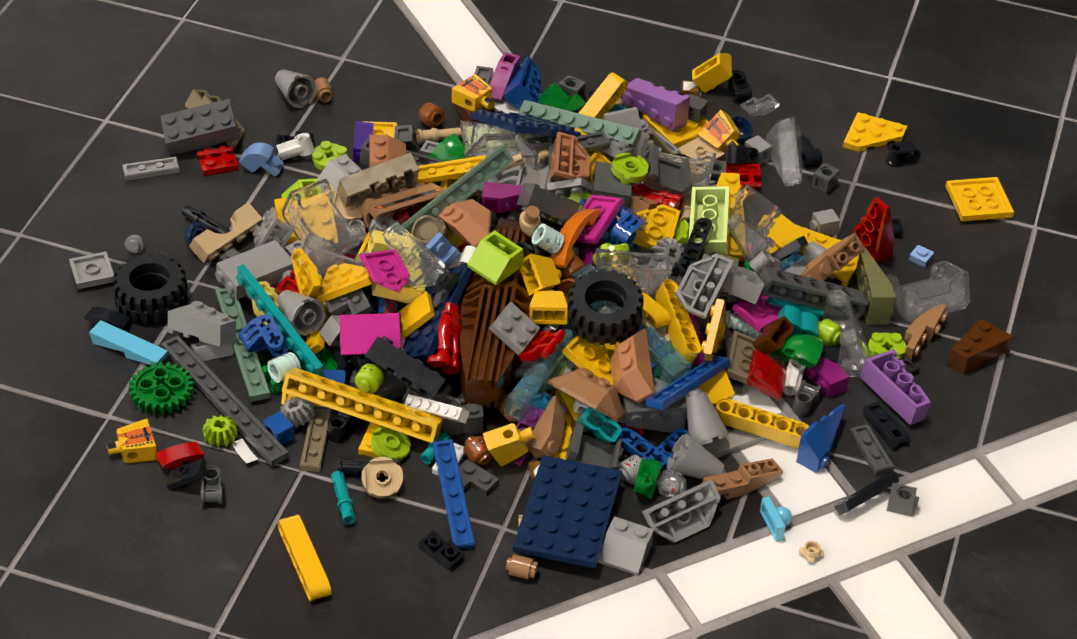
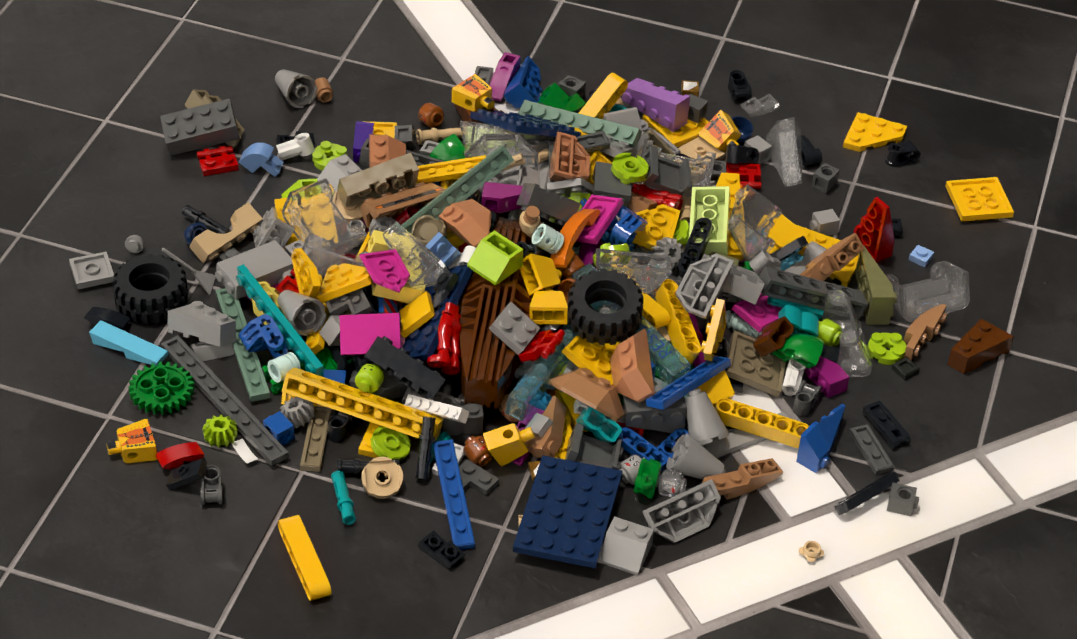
light grey tile [122,157,180,181] -> none
medium nougat brick [506,554,538,580] -> none
yellow slope [692,53,732,93] -> none
red slope [746,348,786,400] -> none
medium azure tile [760,496,792,542] -> none
medium lavender wedge [860,349,931,425] -> none
none -> light grey piece [162,248,216,295]
none -> black pin [415,416,436,479]
none -> light grey tile [525,413,553,438]

